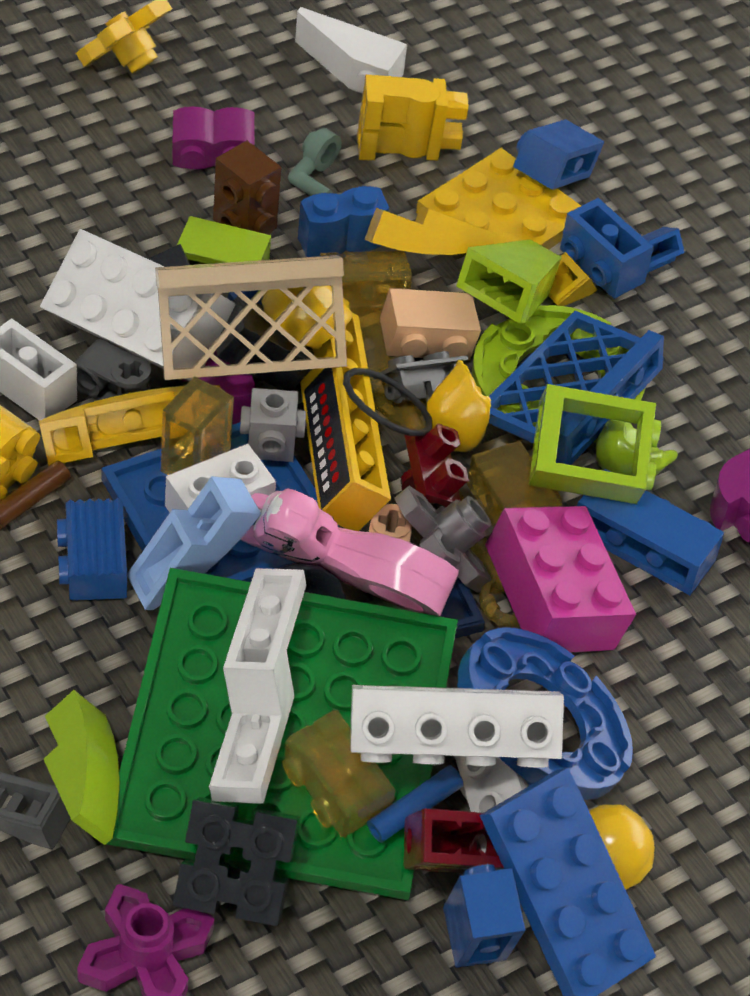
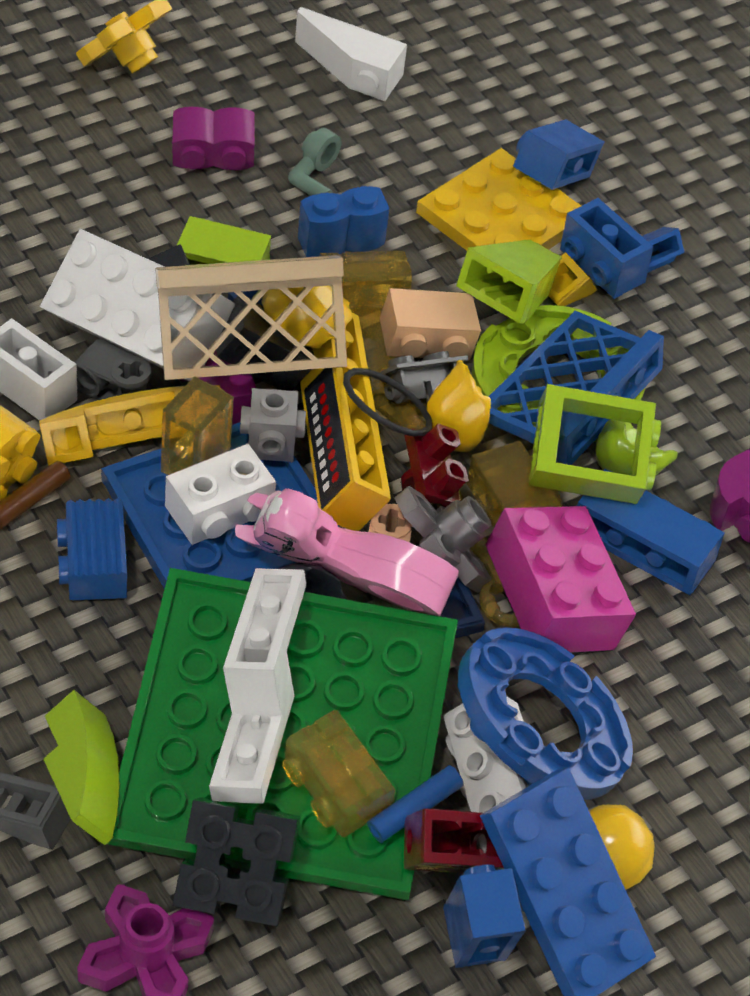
light blue slope [127,476,261,610] -> none
reddish brown brick [213,140,281,235] -> none
white brick [350,685,564,768] -> none
yellow hips [357,74,469,161] -> none
yellow slope [365,206,507,255] -> none

